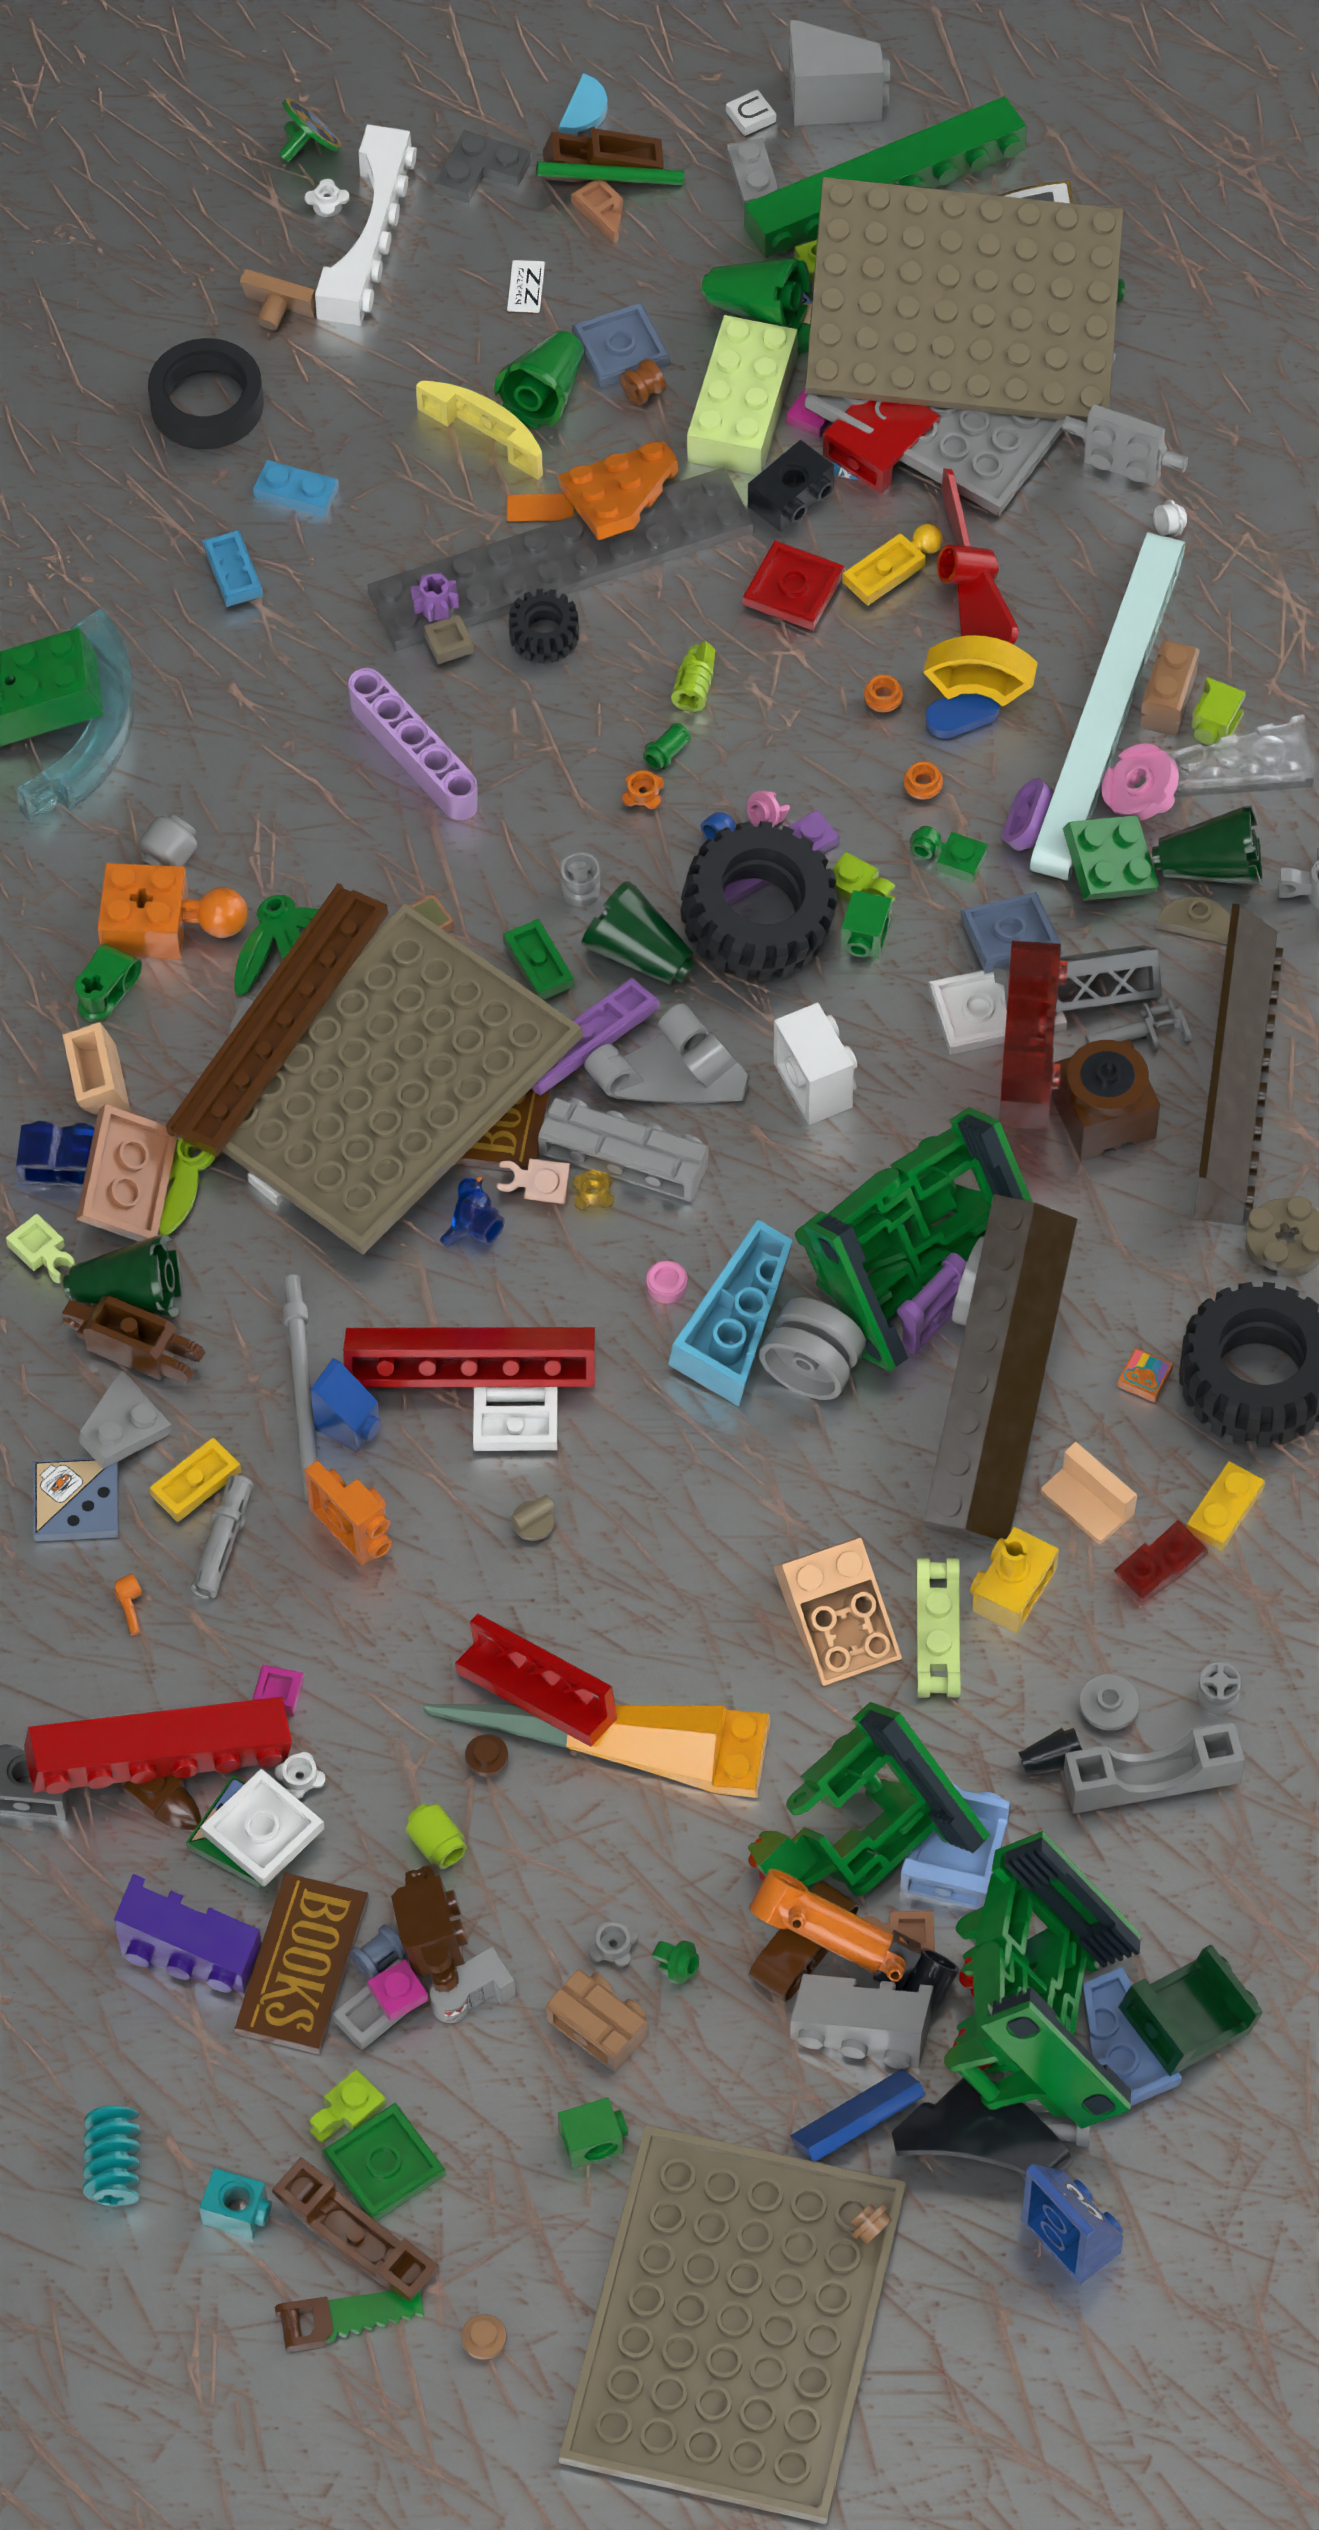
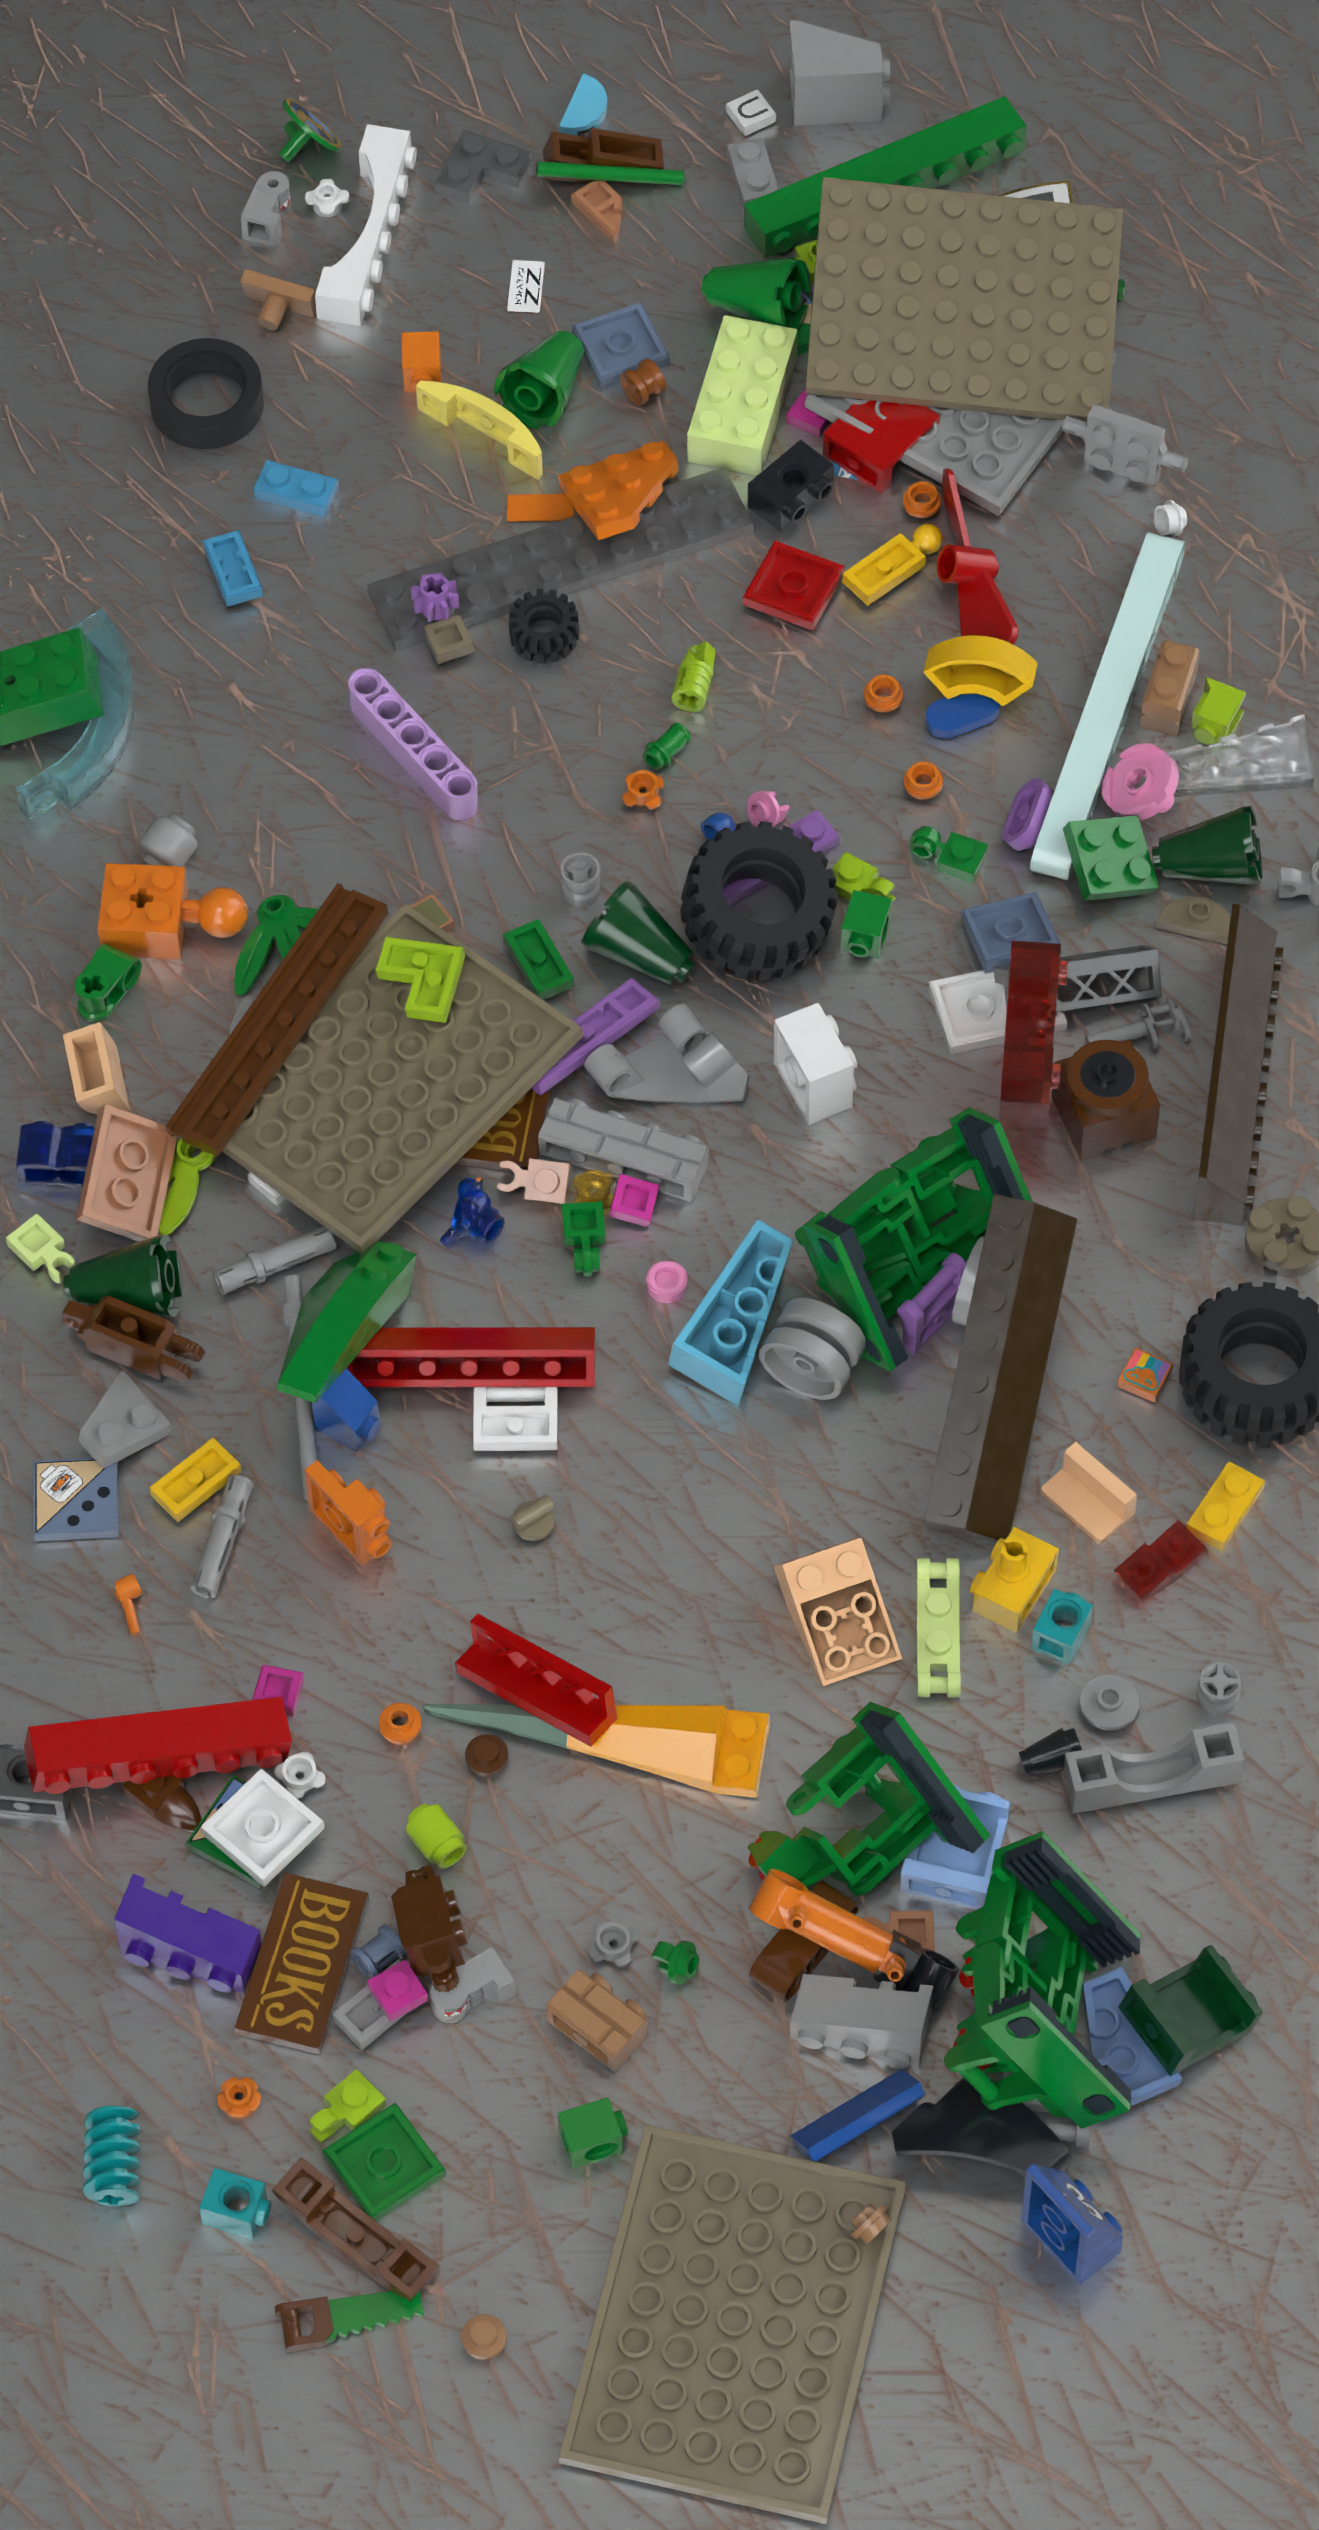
none -> light grey pin [213,1226,336,1295]
none -> orange plate [217,2077,261,2119]
none -> light grey leg [240,171,291,247]
none -> green wedge [277,1241,417,1403]
none -> lime plate [376,937,465,1023]
none -> orange plate [379,1703,422,1745]
none -> orange brick [401,331,442,392]
none -> green plate [561,1201,606,1277]
none -> dark pink plate [608,1174,659,1227]
none -> orange plate [903,481,941,518]
none -> teal brick [1031,1588,1093,1665]

